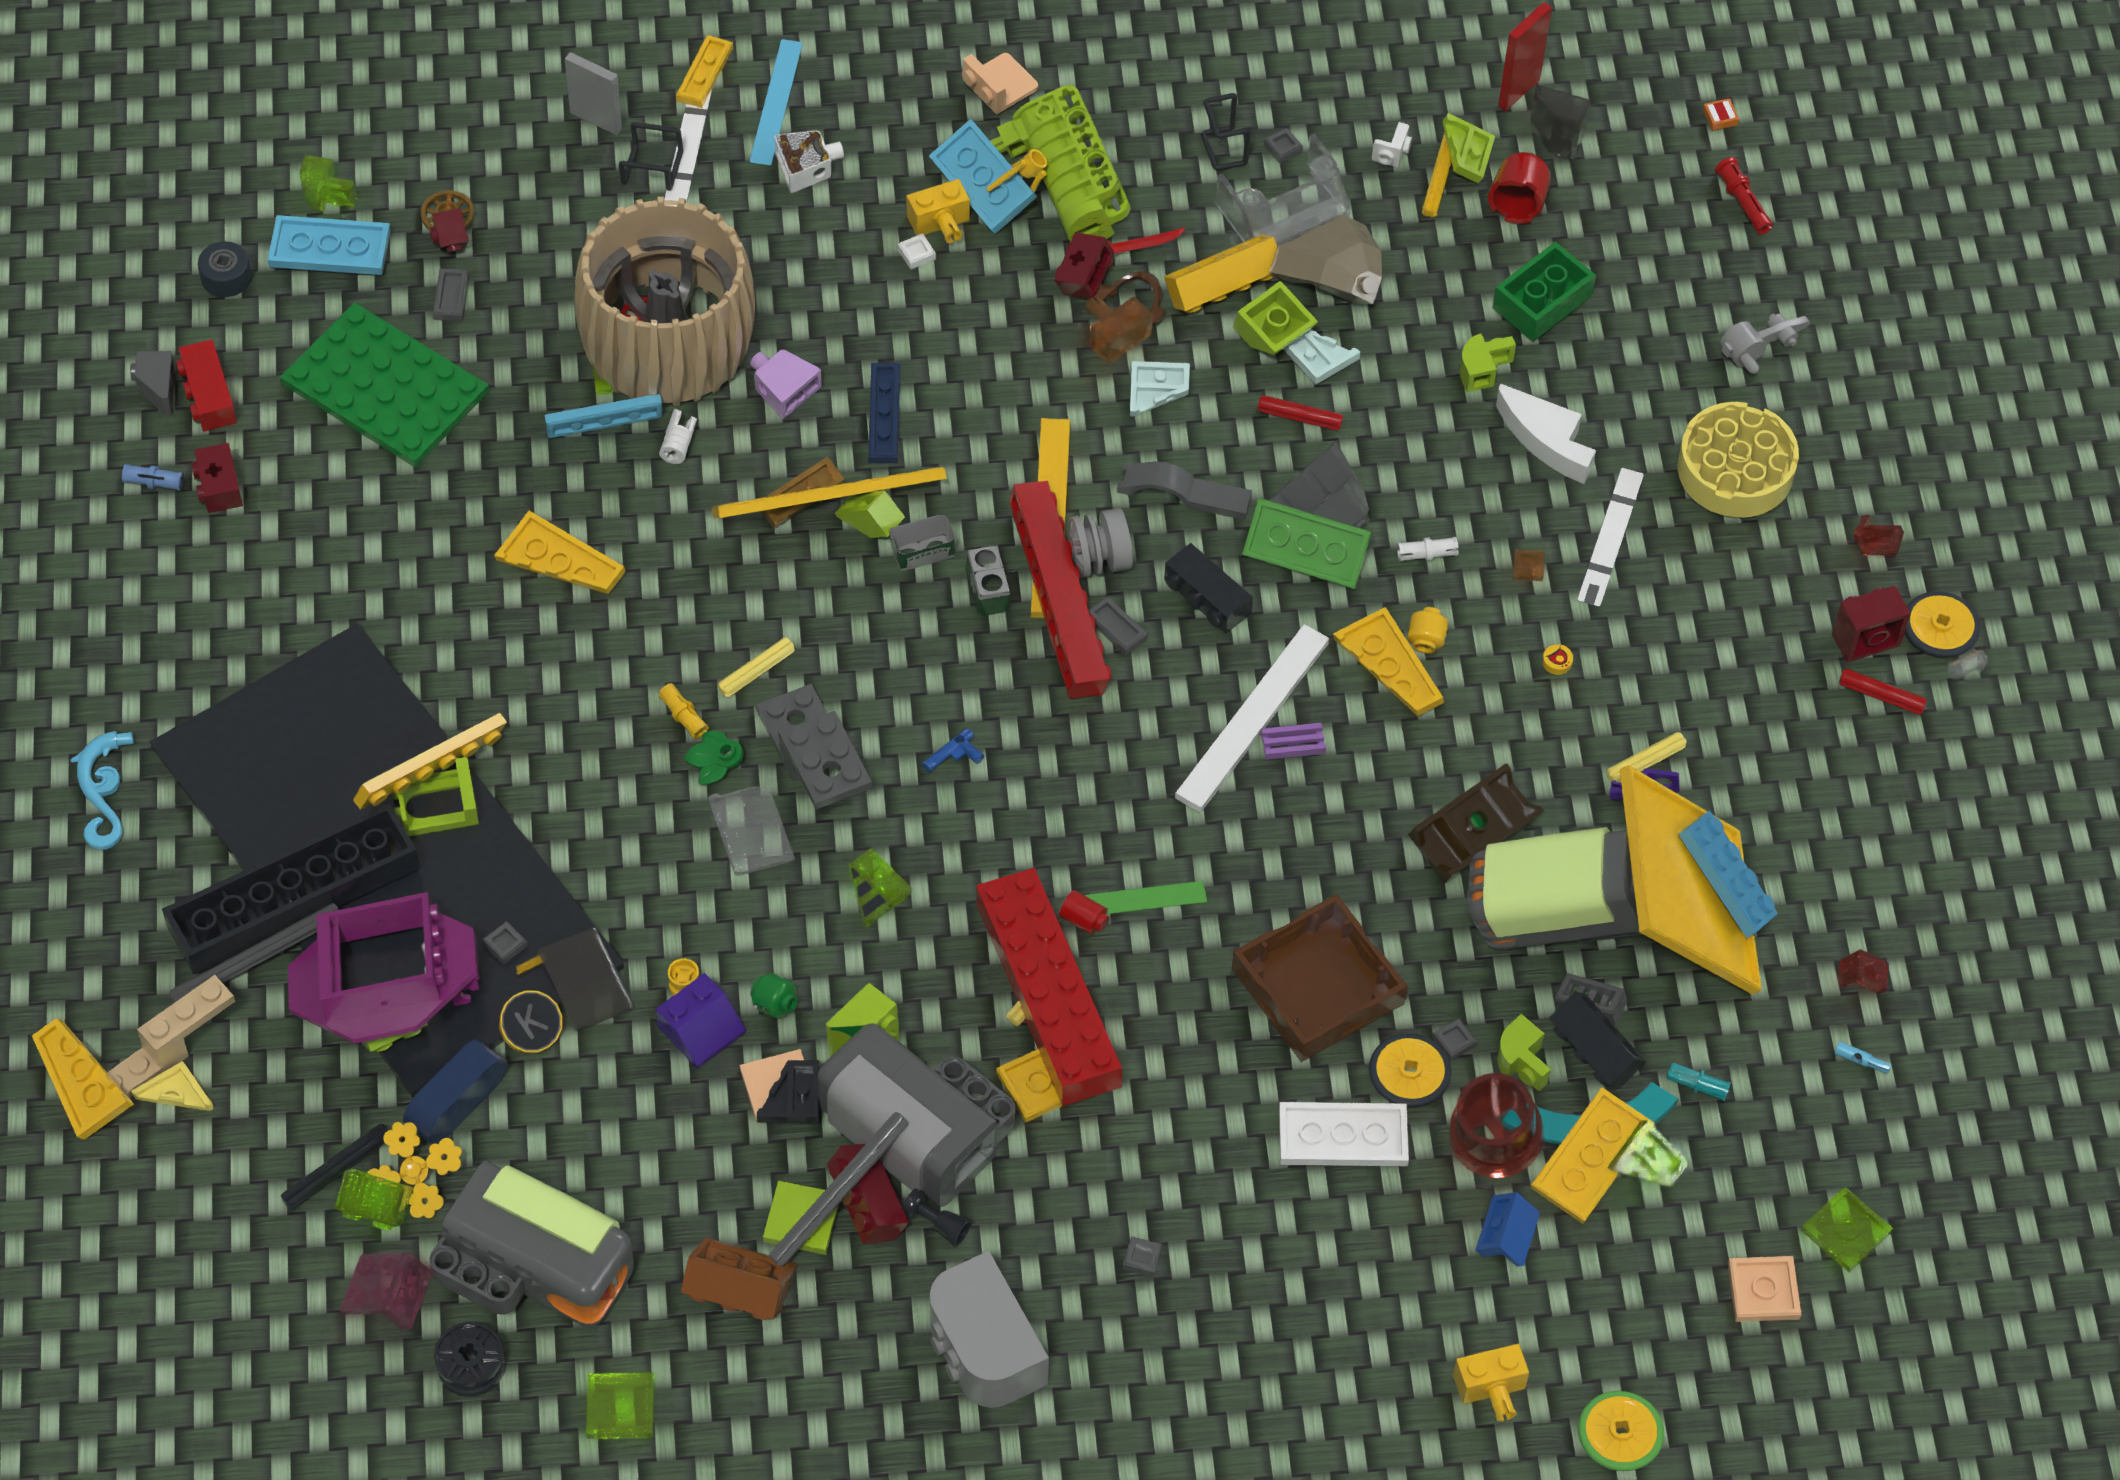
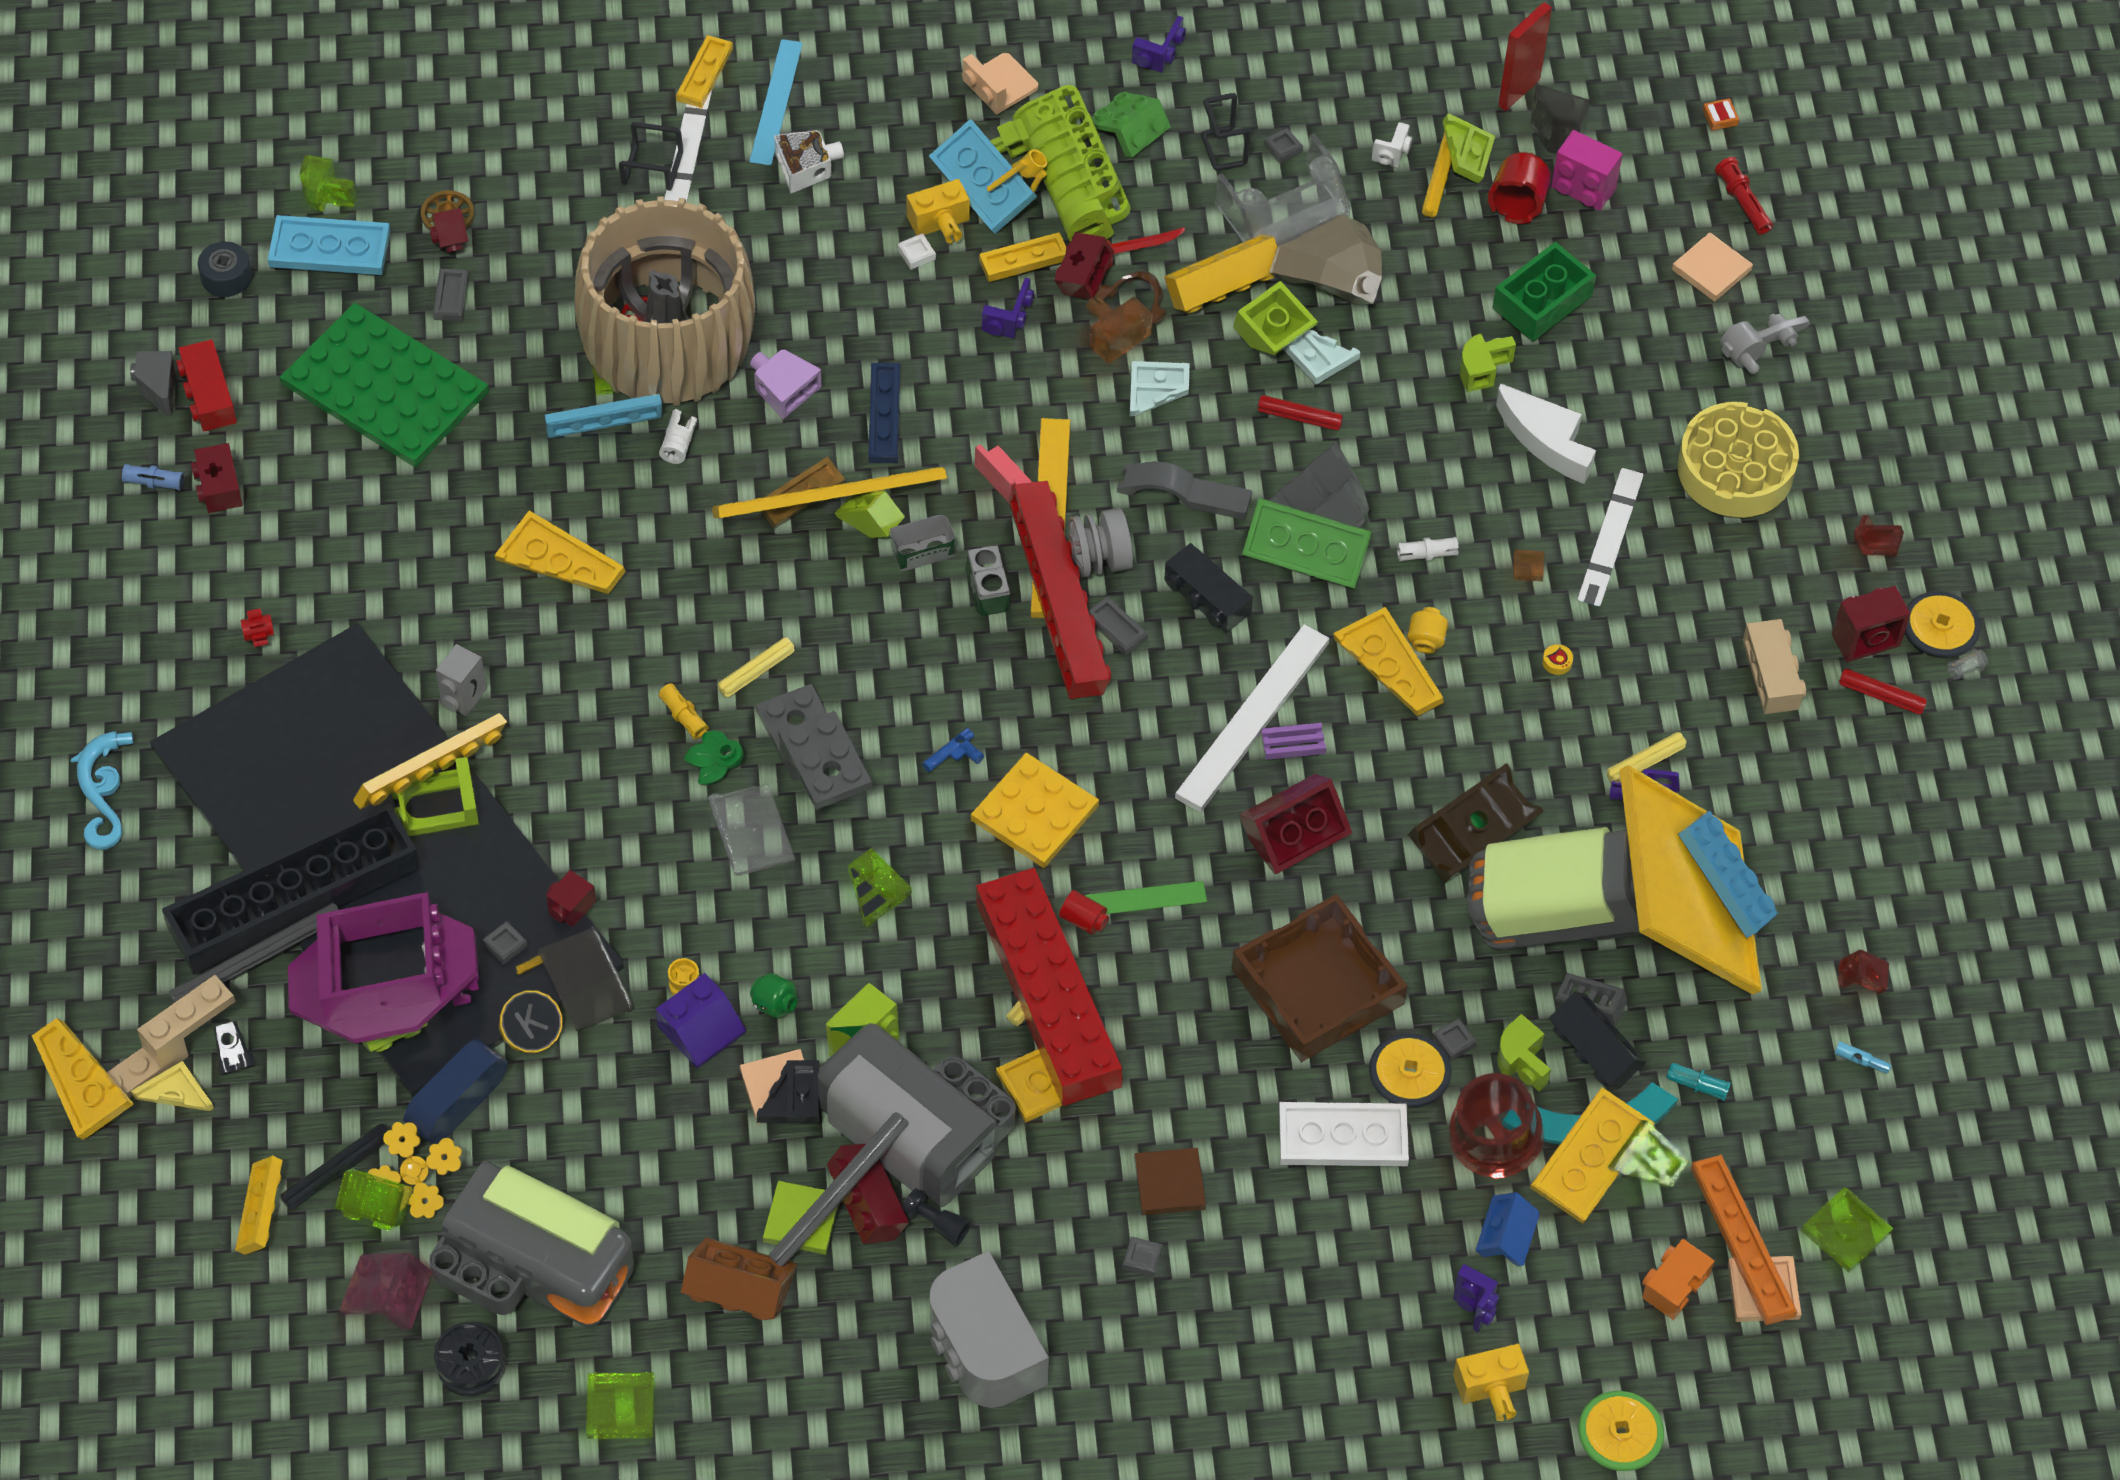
light grey tile [565,52,622,135] -> none
none -> plate [214,1021,256,1076]
none -> yellow plate [235,1155,283,1255]
none -> red gear [240,608,275,647]
none -> light grey brick [436,644,486,716]
none -> dark red brick [546,870,596,927]
none -> yellow plate [971,753,1099,868]
none -> coral panel [975,444,1032,503]
none -> yellow plate [979,232,1066,282]
none -> dark purple bracket [982,278,1034,339]
none -> bright green bracket [1092,92,1171,158]
none -> dark purple bracket [1132,16,1186,73]
none -> reddish brown tile [1134,1148,1206,1215]
none -> dark red slope [1239,774,1352,874]
none -> dark purple bracket [1453,1264,1500,1333]
none -> dark pink brick [1551,130,1623,211]
none -> orange brick [1642,1239,1715,1320]
none -> light nougat tile [1672,233,1753,302]
none -> orange tile [1691,1155,1797,1325]
none -> tan brick [1743,619,1806,714]

